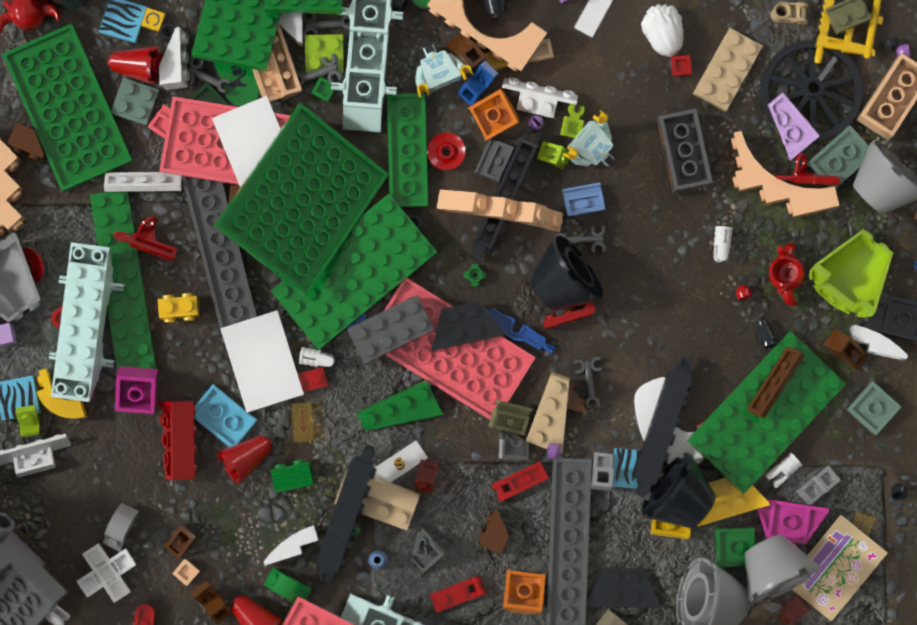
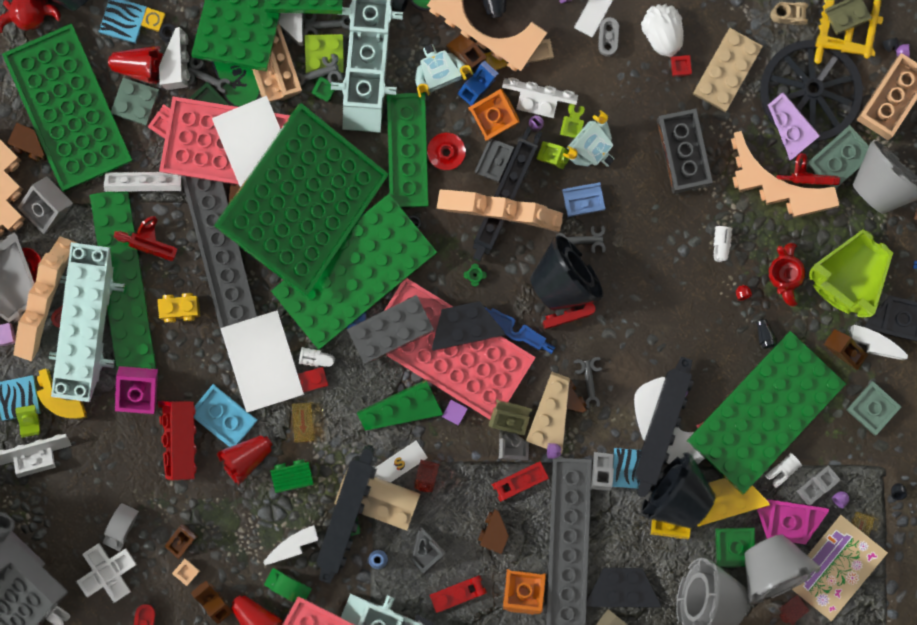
reddish brown plate [746,347,805,419] -> none
none -> light nougat arch [14,237,77,361]
none -> light grey slope [18,176,73,235]
none -> medium lavender slope [442,400,468,426]
none -> light grey plate [598,18,619,56]
none -> medium lavender hinge [832,492,849,509]

